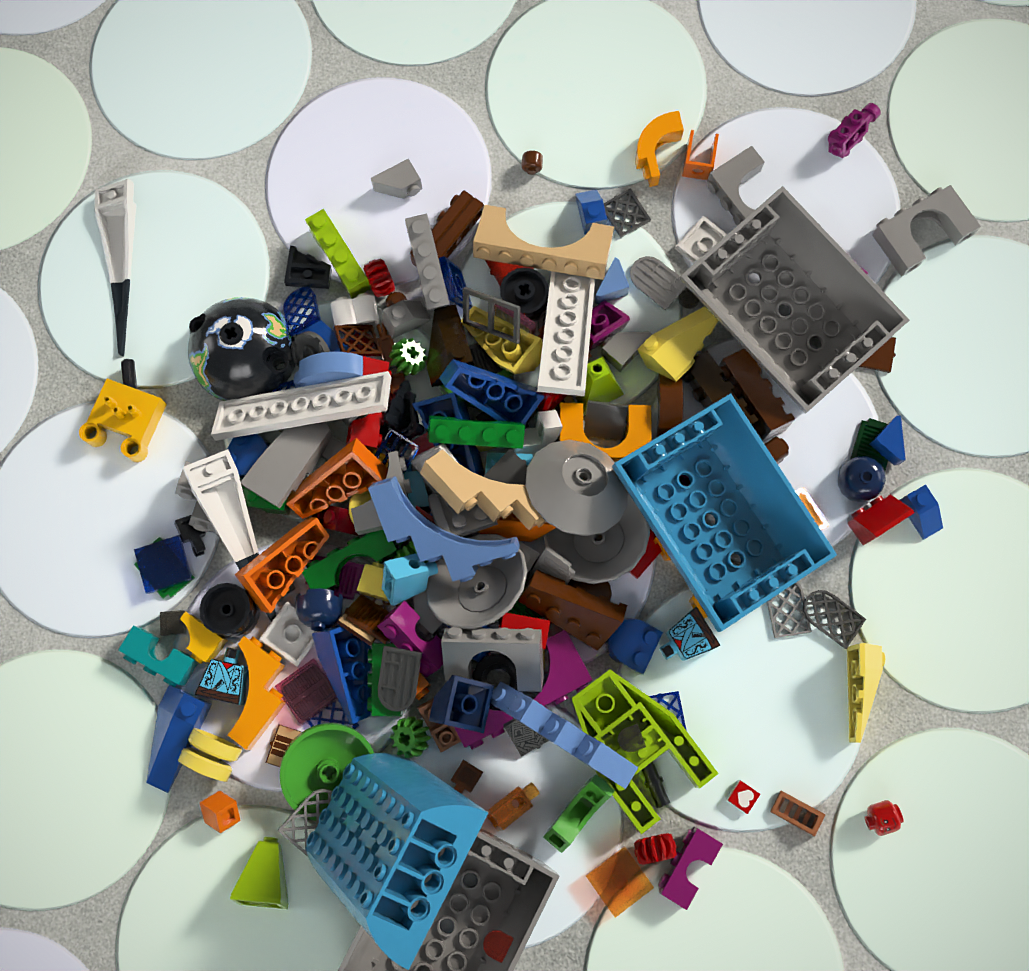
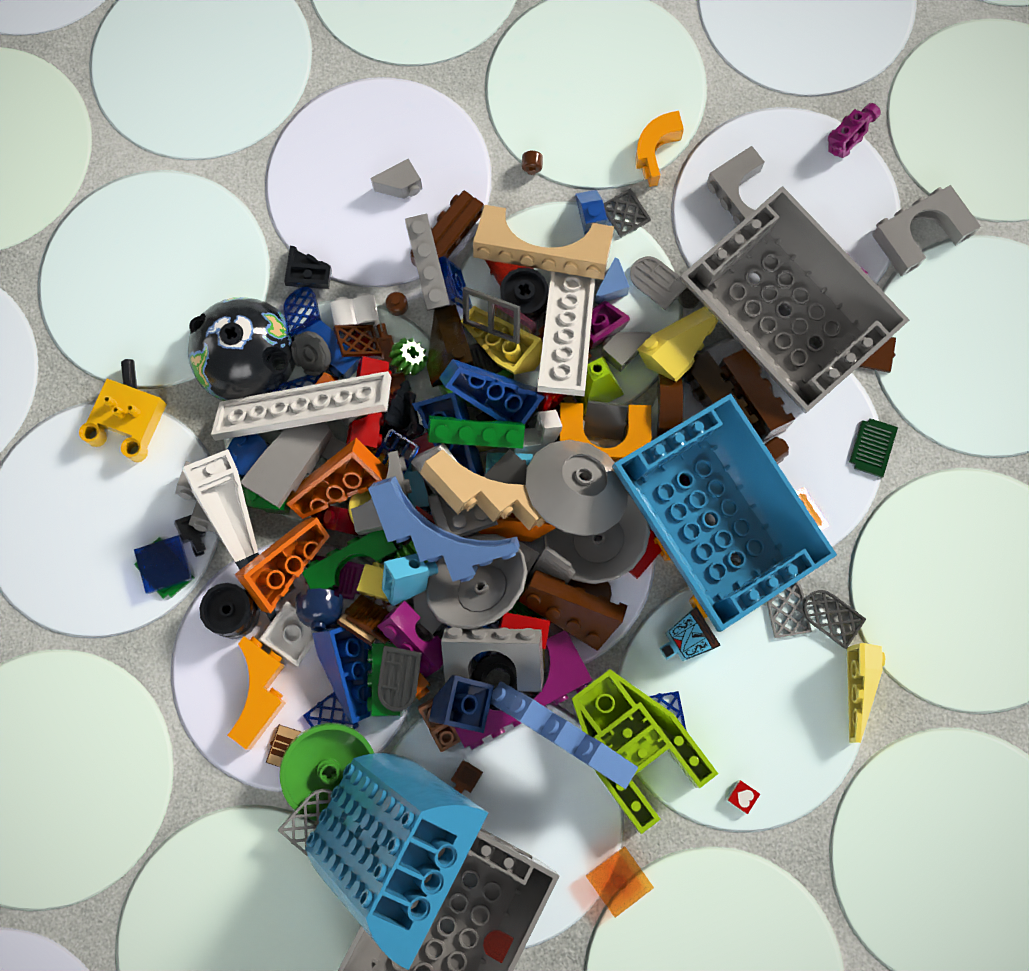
white plate [94,179,137,357] -> none
teal arch [118,625,199,687] -> none
blue wedge [146,685,212,793] -> none
clear smoke tile [160,610,186,636] -> none
light yellow wheel [178,728,242,782] -> none
yellow arch [180,611,228,664] -> none
torso [195,647,248,706] -> none
orange panel [199,791,241,833] -> none
lime slope [230,837,289,910] -> none
clear pink tile [275,658,338,725] -> none
medium blue arch [293,352,363,388] -> none
lime arch [305,208,371,299] -> none
red gear [363,258,395,298] -> none
light grey slope [381,300,431,339] -> none
bright green gear [389,716,432,758] -> none
clear orange torso [485,782,540,832] -> none
dark grey piece [503,718,549,757] -> none
bright green arch [543,774,615,853] -> none
blue slope [605,618,663,675] -> none
clear smoke tile [617,724,646,752] -> none
red gear [634,833,677,865] -> none
black pin [642,761,671,808] -> none
magenta arch [658,827,723,910] -> none
white tile [675,215,727,264] -> none
orange piece [682,130,719,180] -> none
nougat slope [770,790,826,837] -> none
dark blue cylinder [837,456,886,502] -> none
red slope [847,494,915,545] -> none
red head [864,800,904,836] -> none
blue slope [869,416,906,466] -> none
blue slope [900,484,943,540] -> none

